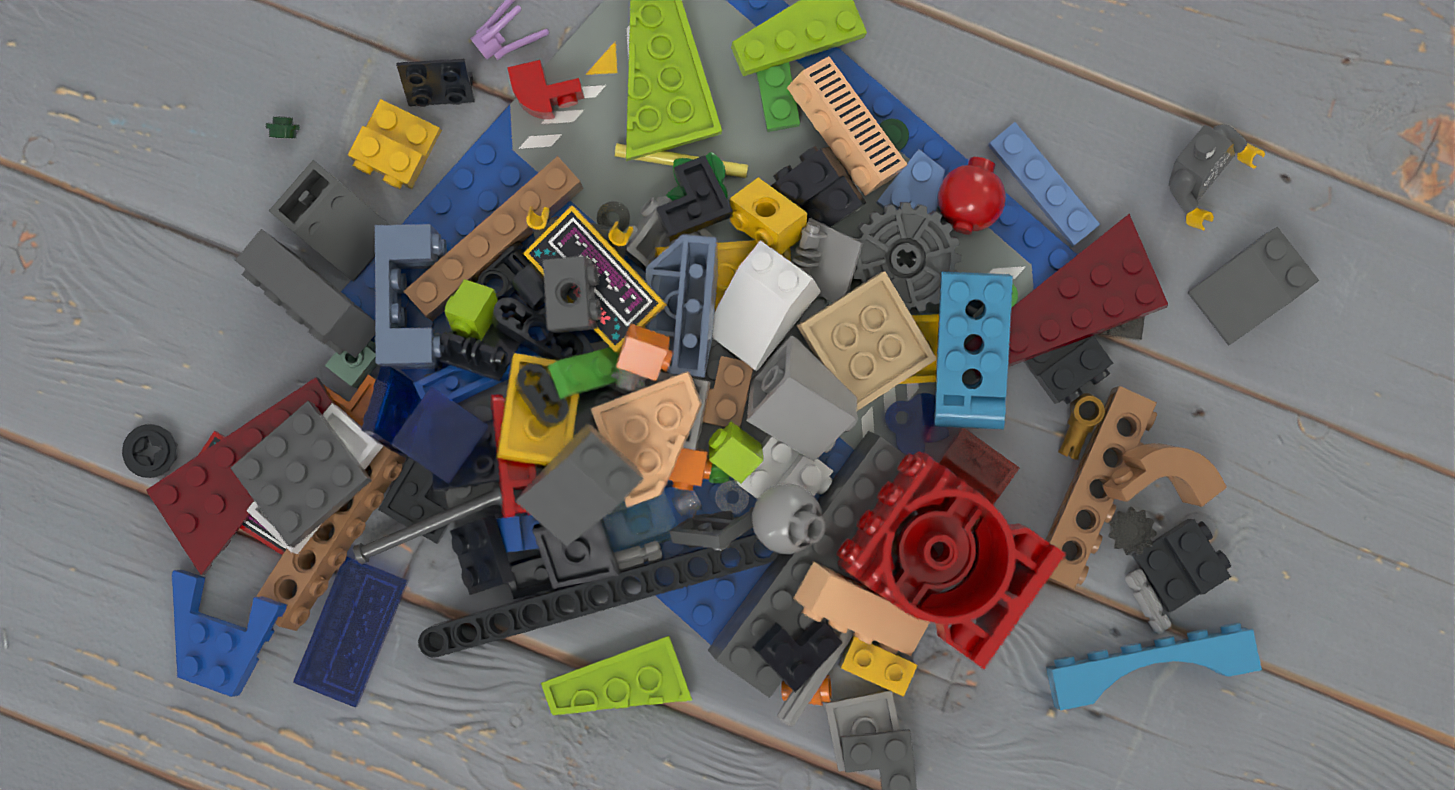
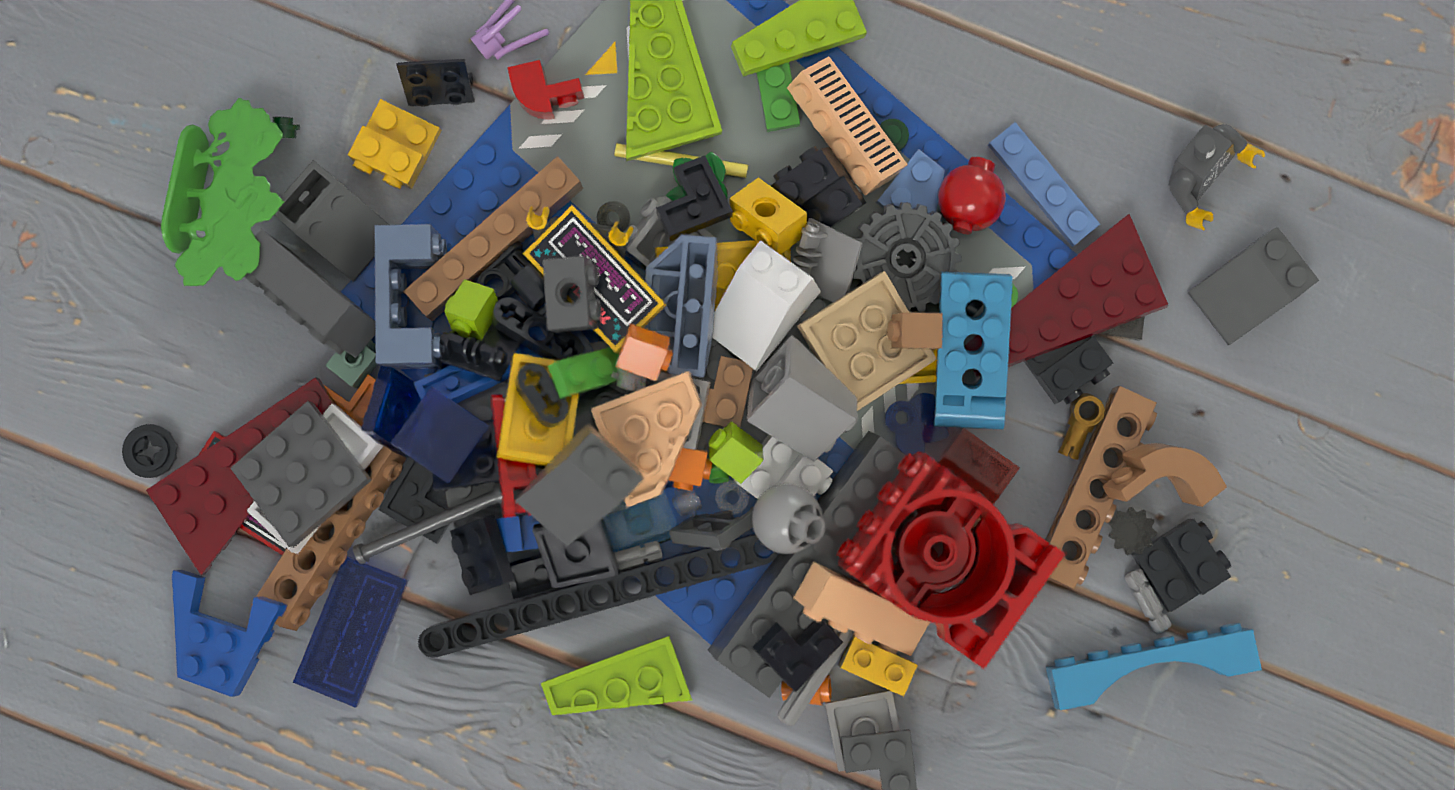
none -> bright green plant [161,98,284,286]
none -> medium nougat brick [887,312,942,349]

